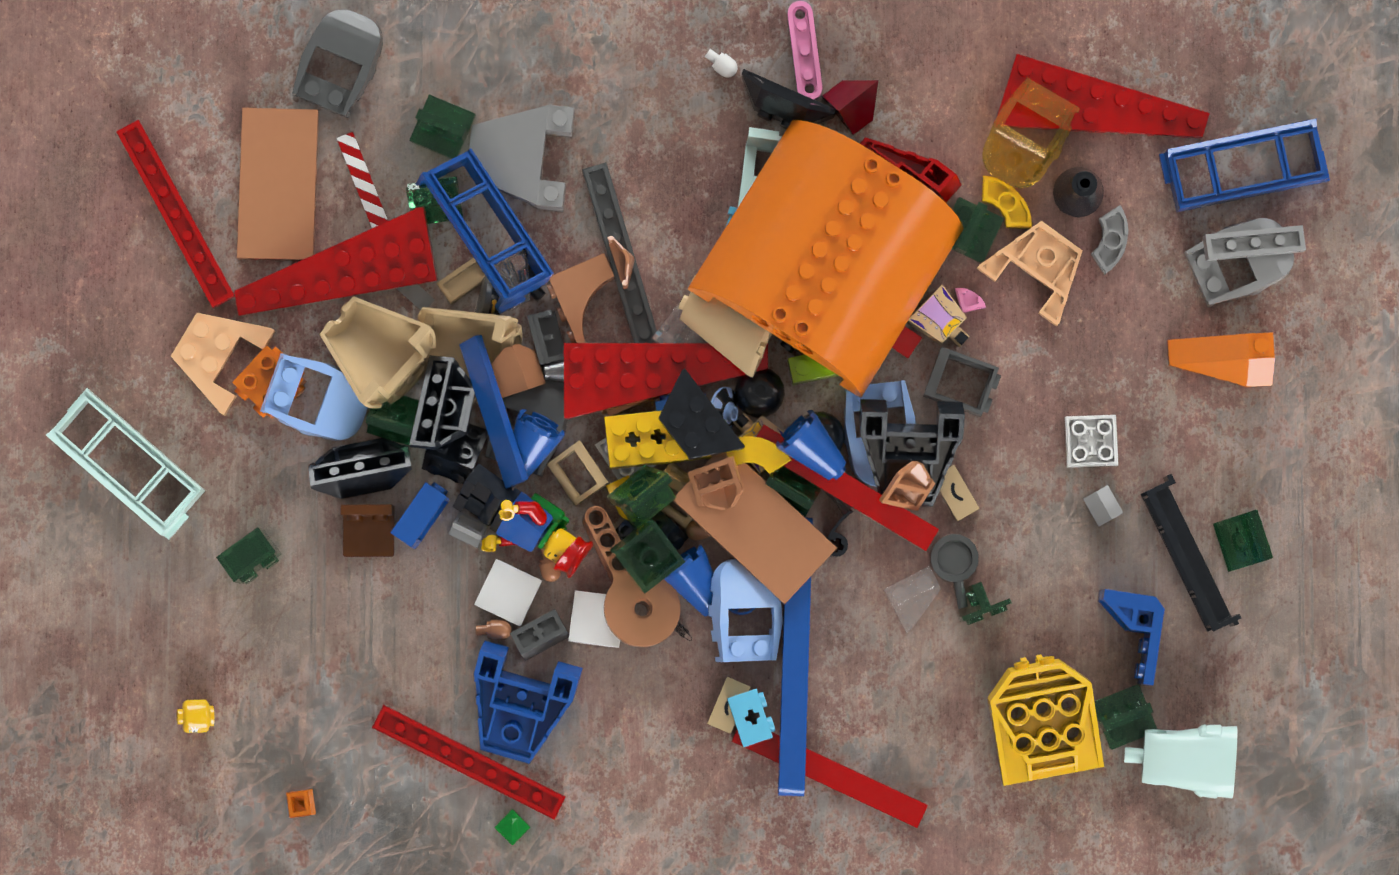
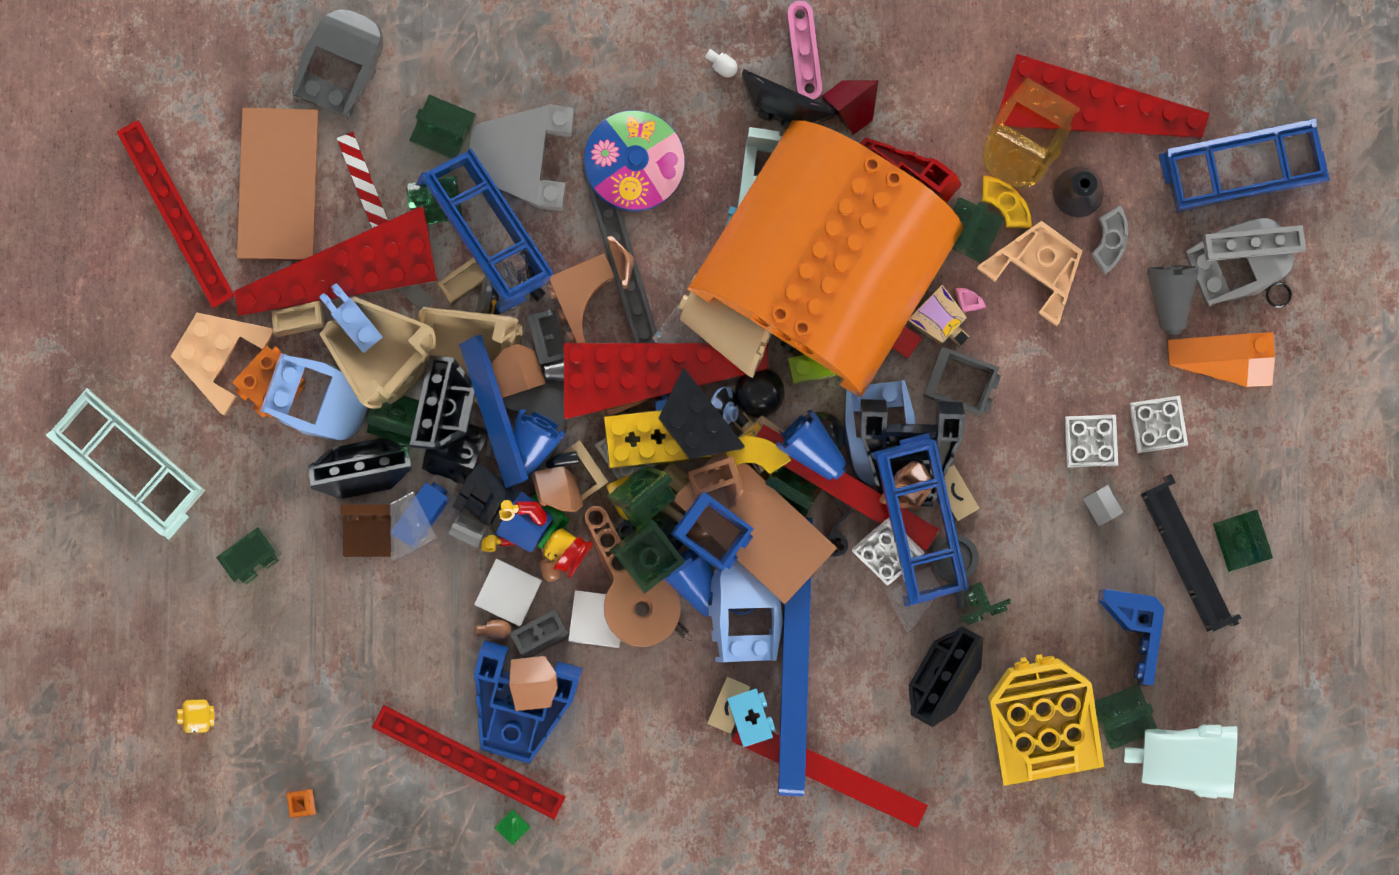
none -> tan tile [271,301,324,337]
none -> light blue hinge [319,283,383,353]
none -> clear wing [390,492,437,561]
none -> nougat slope [509,656,558,711]
none -> nougat slope [532,466,583,512]
none -> black arm [546,451,579,469]
none -> dish [583,110,685,212]
none -> blue window [671,492,754,571]
none -> white tile [852,517,924,586]
none -> blue piece [871,433,969,607]
none -> black wedge [909,626,984,727]
none -> white tile [1129,395,1188,454]
none -> dark grey cone [1147,265,1198,334]
none -> black axle [1266,282,1292,308]

